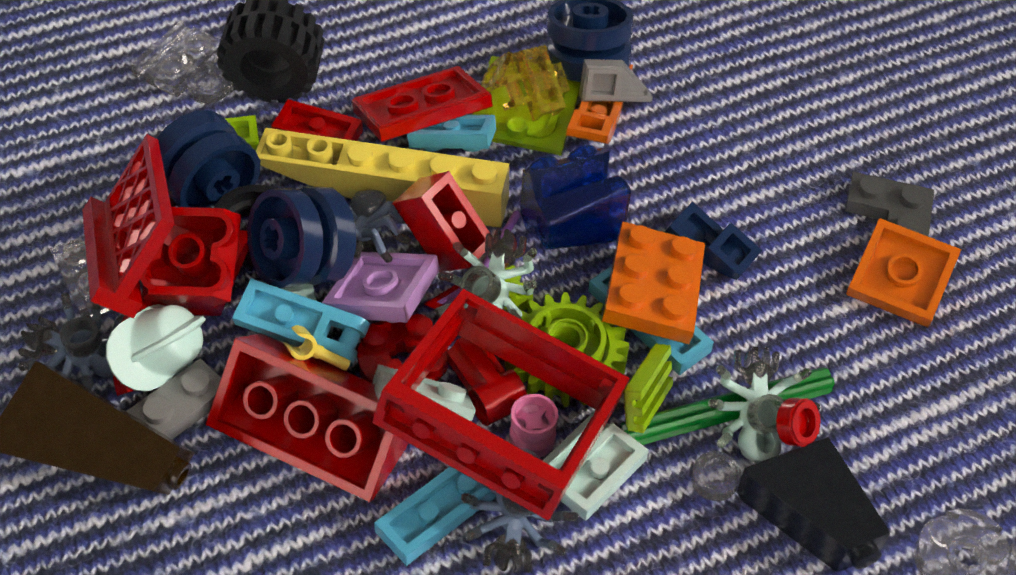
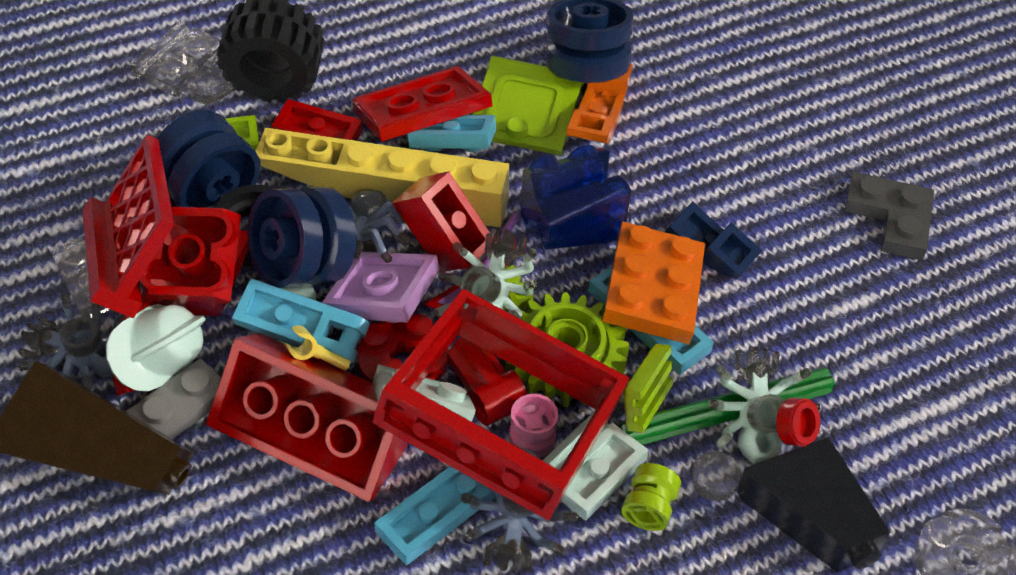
clear yellow piece [480,45,570,121] -> none
light grey tile [579,59,653,102] -> none
orange tile [846,218,962,328] -> none
none -> lime wheel [621,463,682,531]

